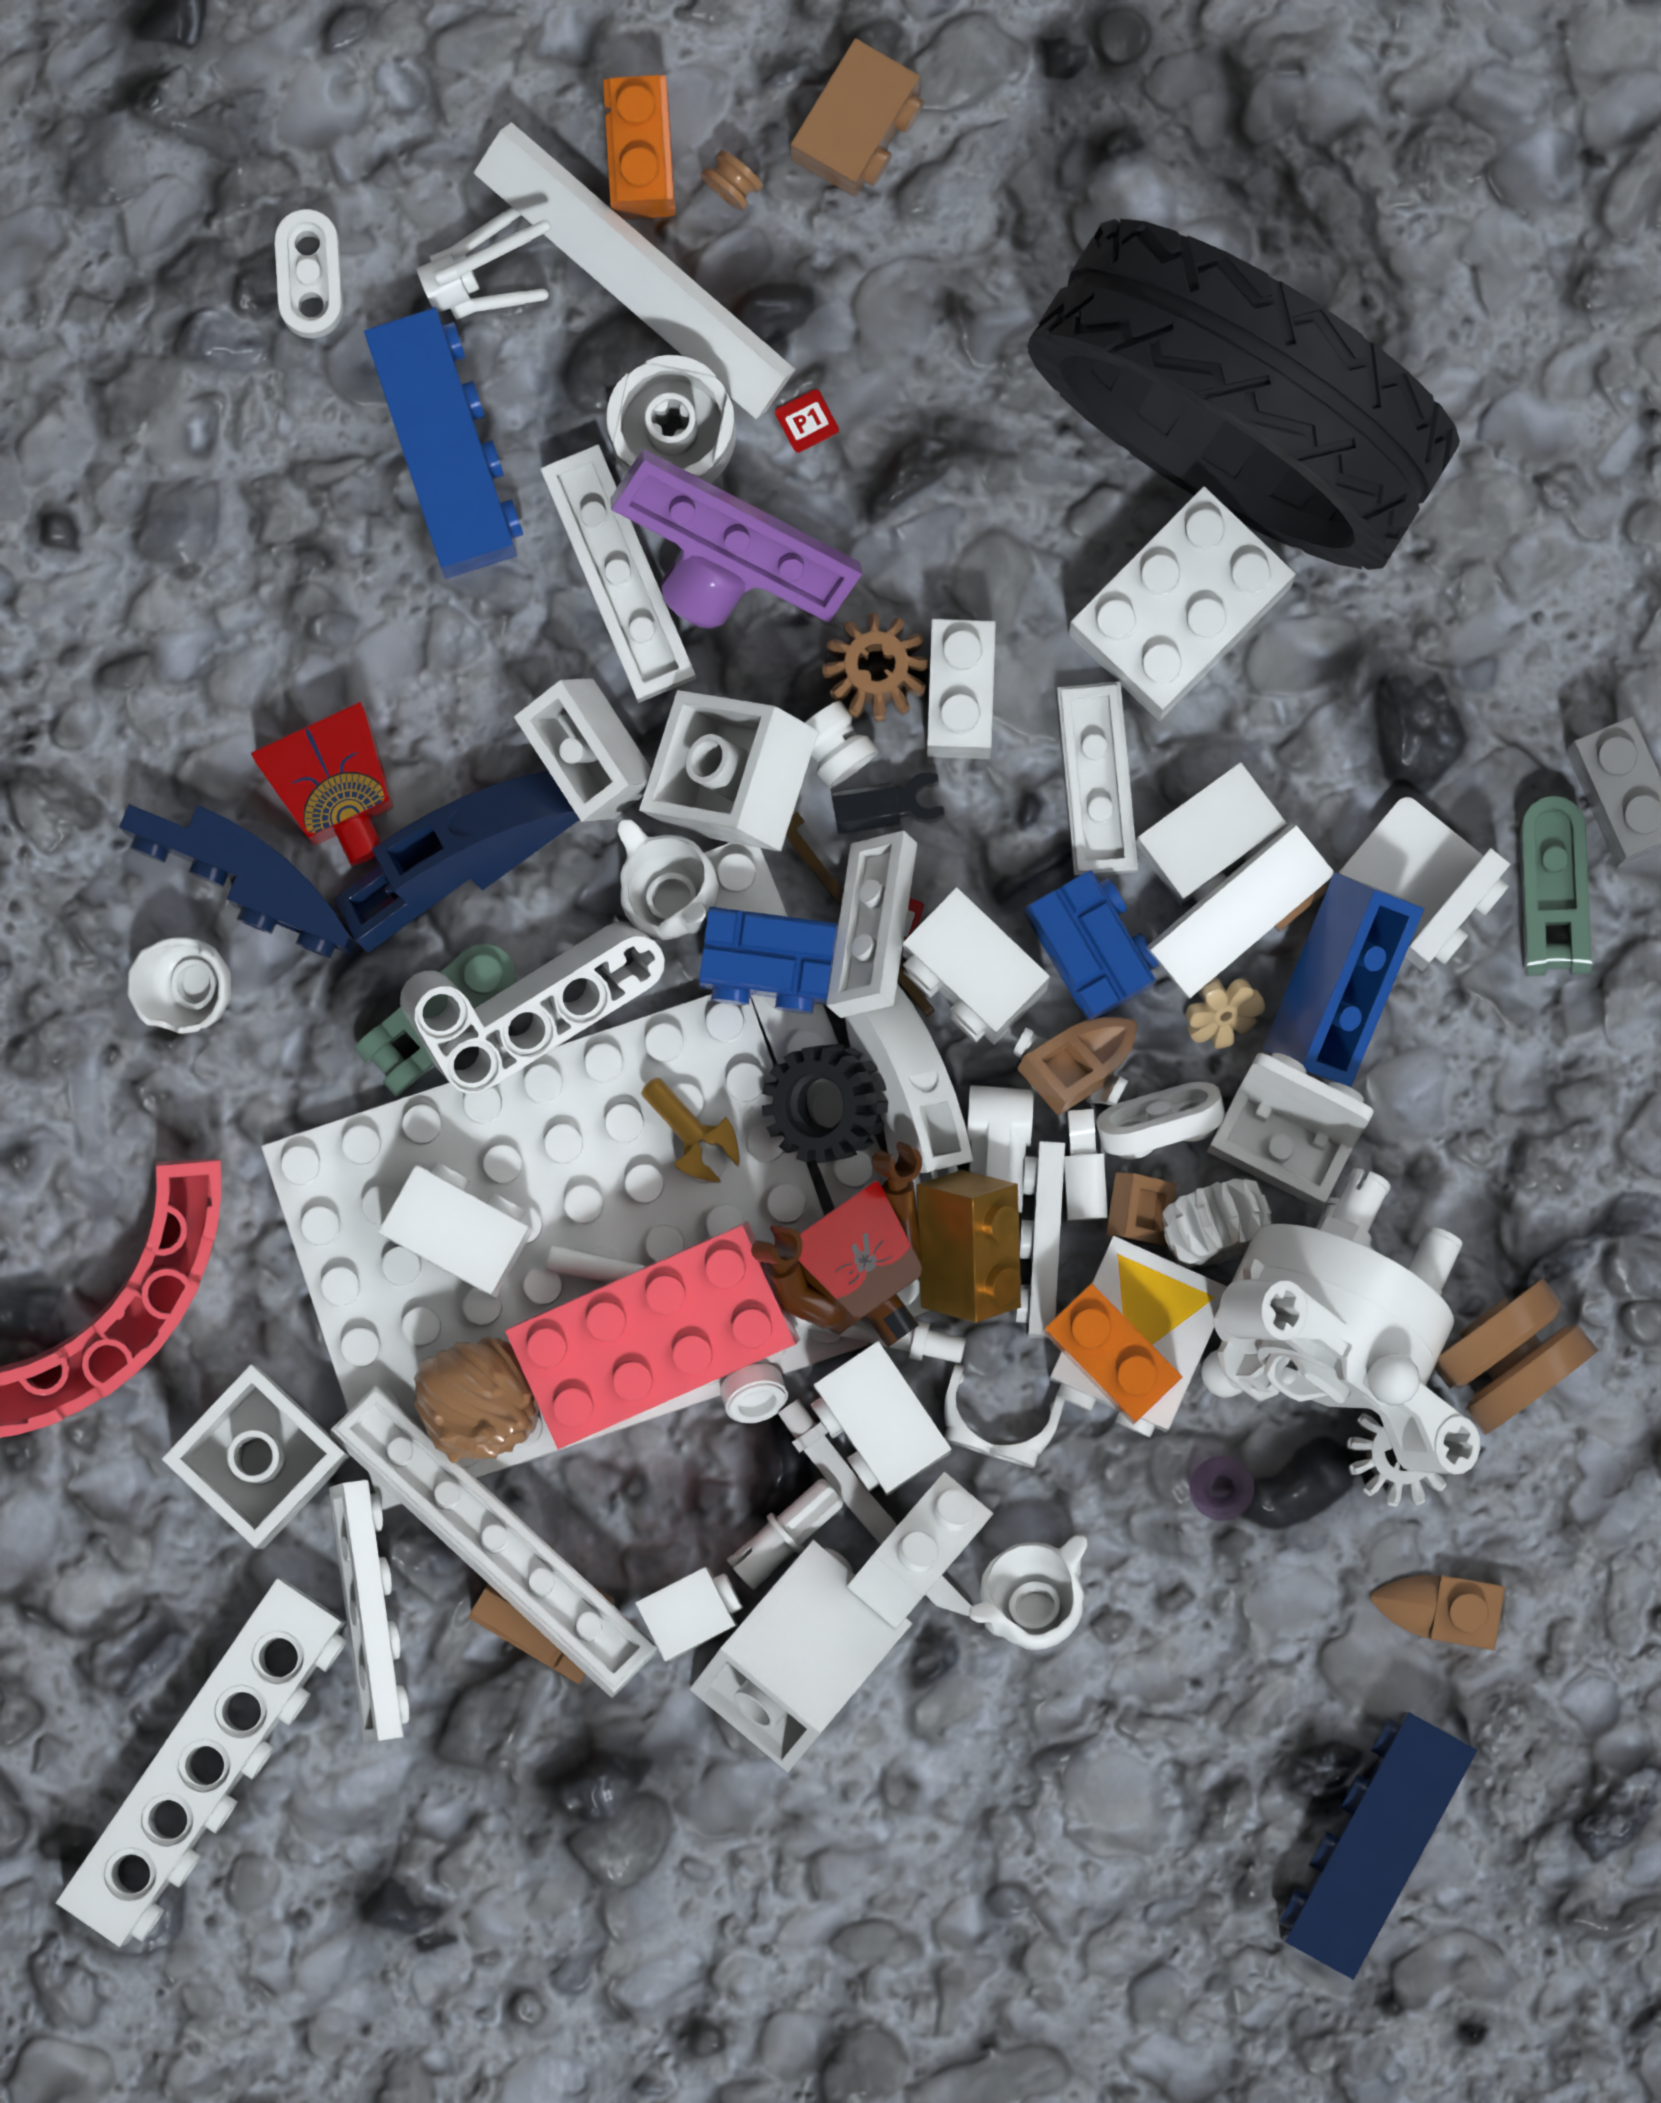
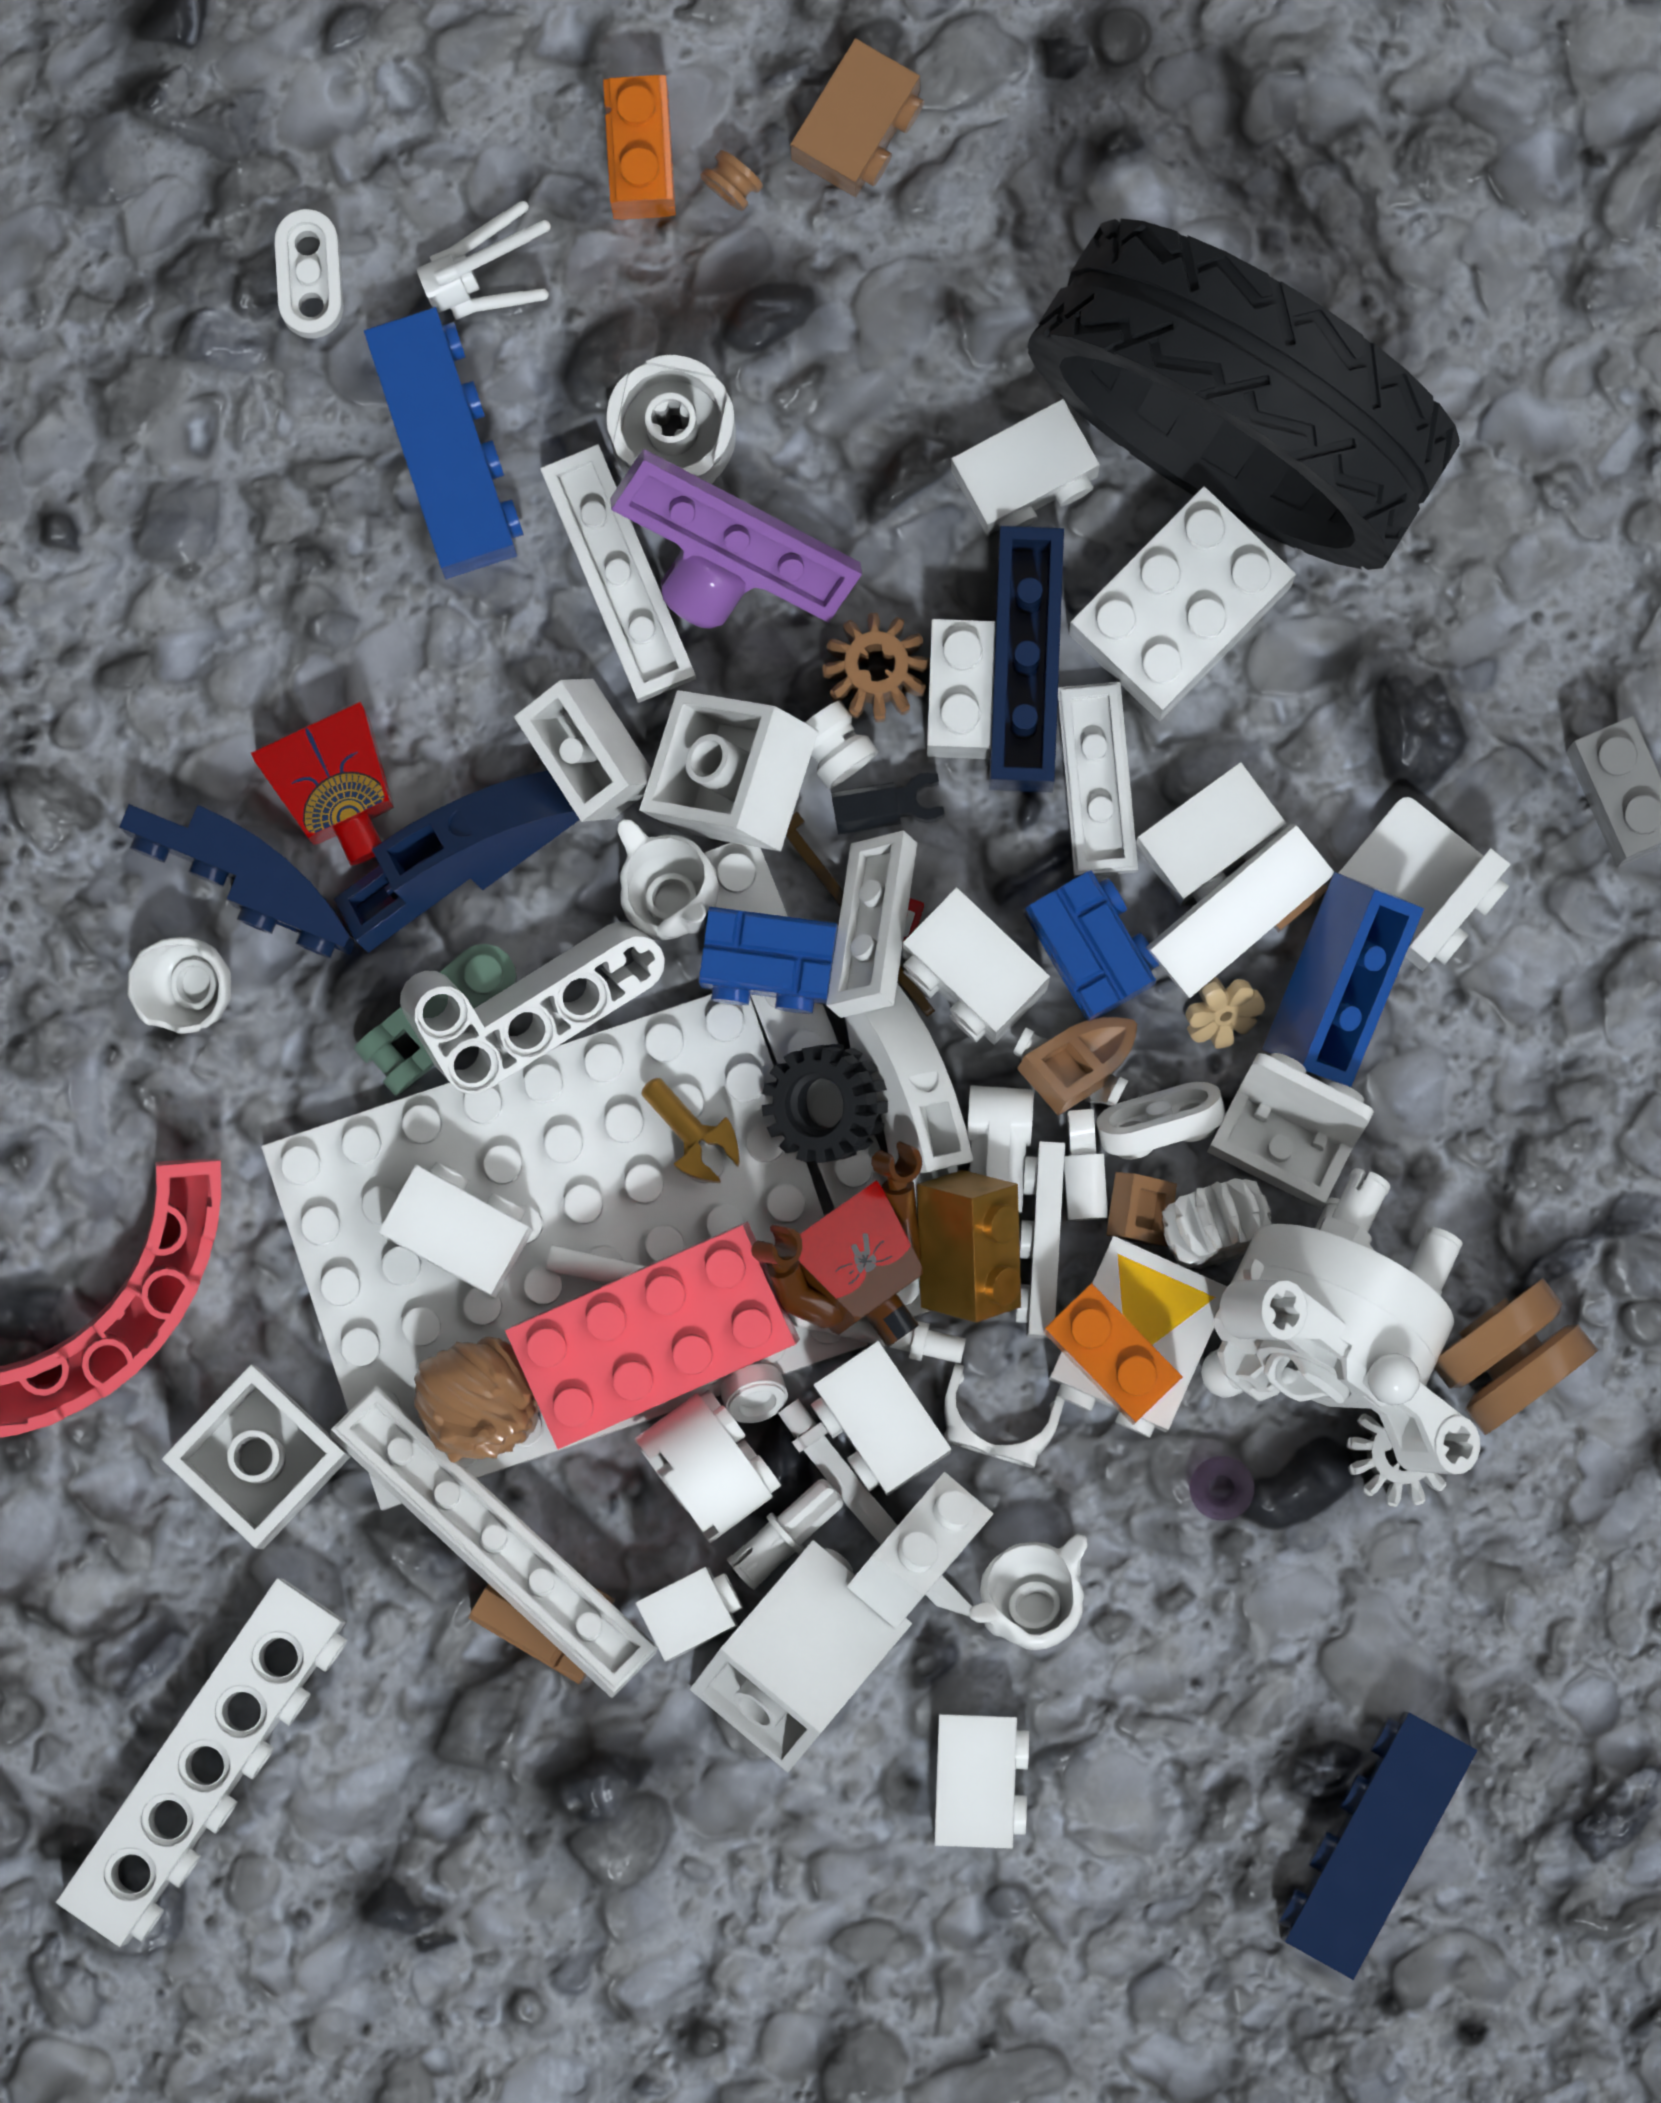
white plate [329,1480,409,1743] -> none
white tile [474,122,796,419] -> none
red sticker [775,389,839,453] -> none
medium nougat plate [1370,1575,1505,1650] -> none
sand green plate [1519,796,1592,976] -> none
none -> white brick [634,1390,781,1543]
none -> white brick [934,1714,1029,1849]
none -> white brick [951,399,1100,536]
none -> dark blue brick [989,526,1064,793]

